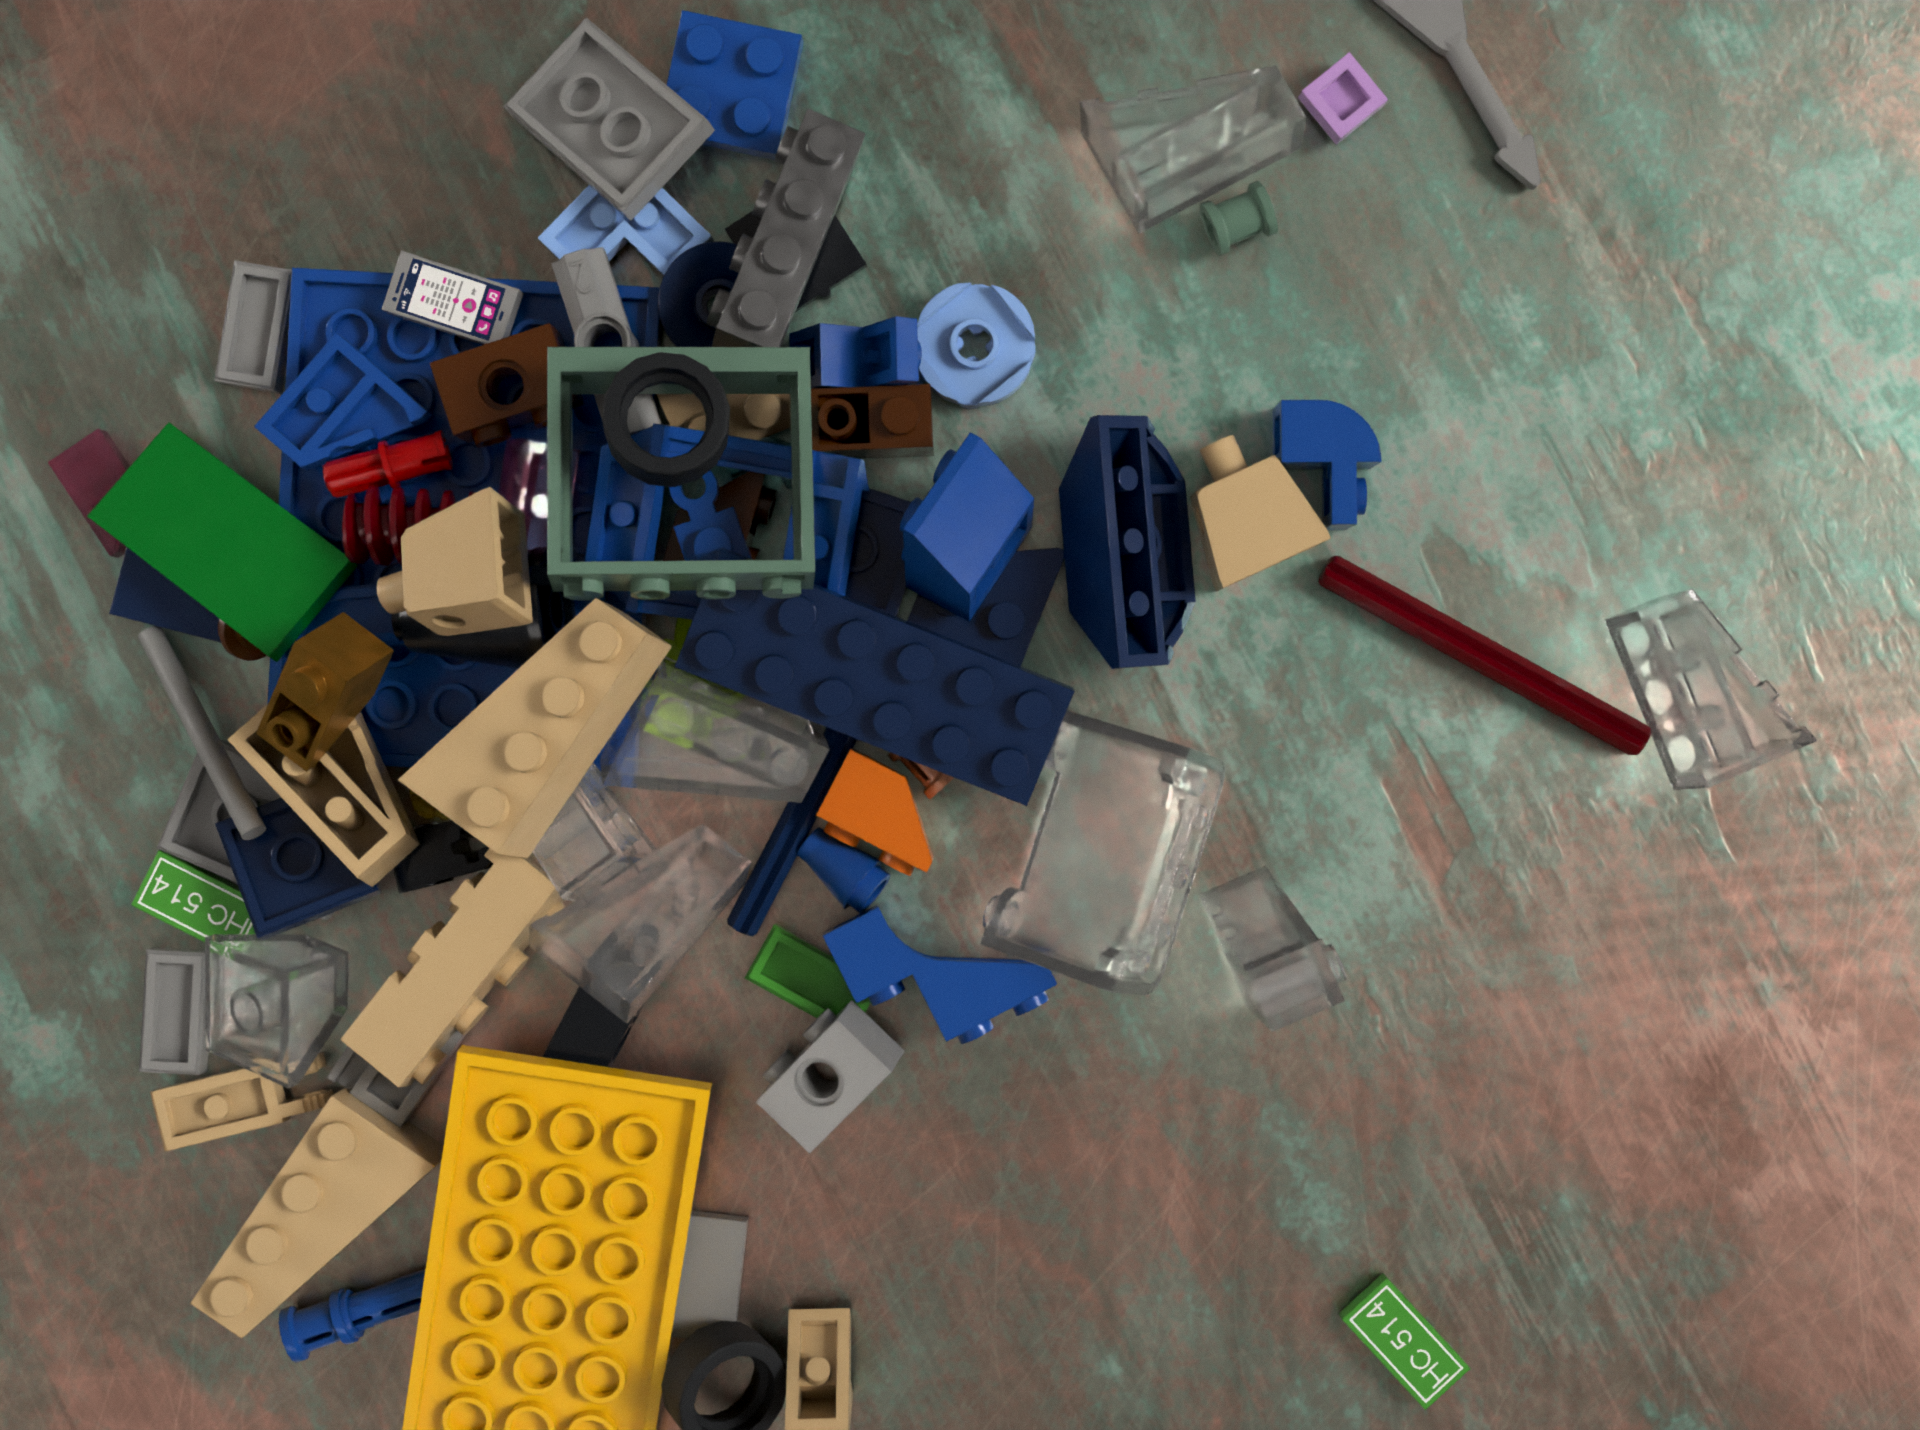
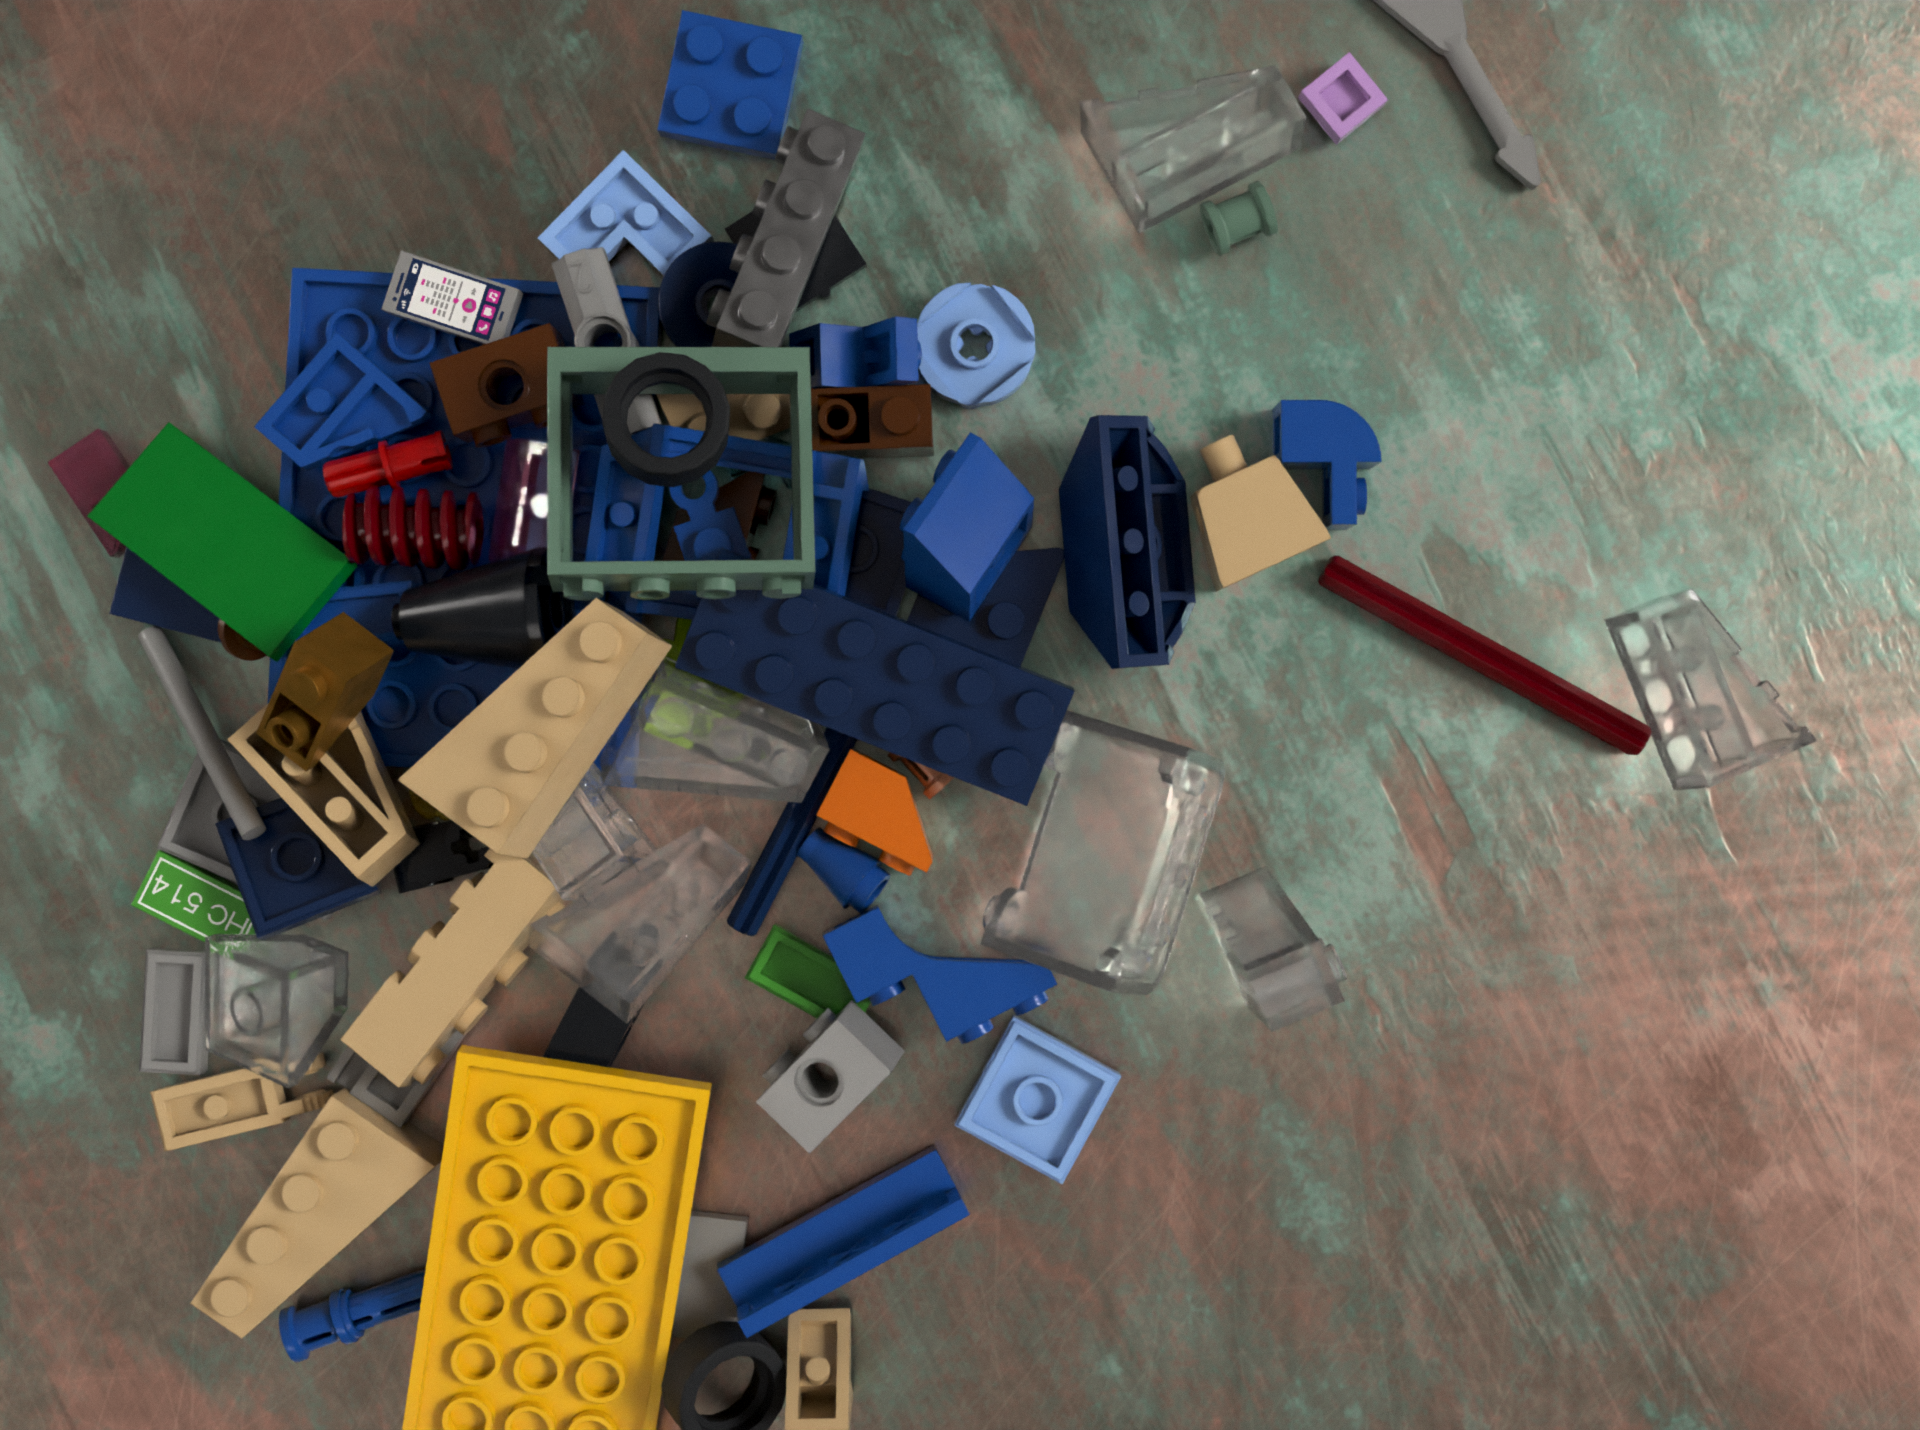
light grey tile [214,260,292,394] -> none
tan torso [376,487,533,636] -> none
light grey tile [503,18,715,221] -> none
bright green tile [1339,1273,1471,1410] -> none
none -> blue fence [717,1145,970,1338]
none -> light blue plate [954,1015,1121,1185]

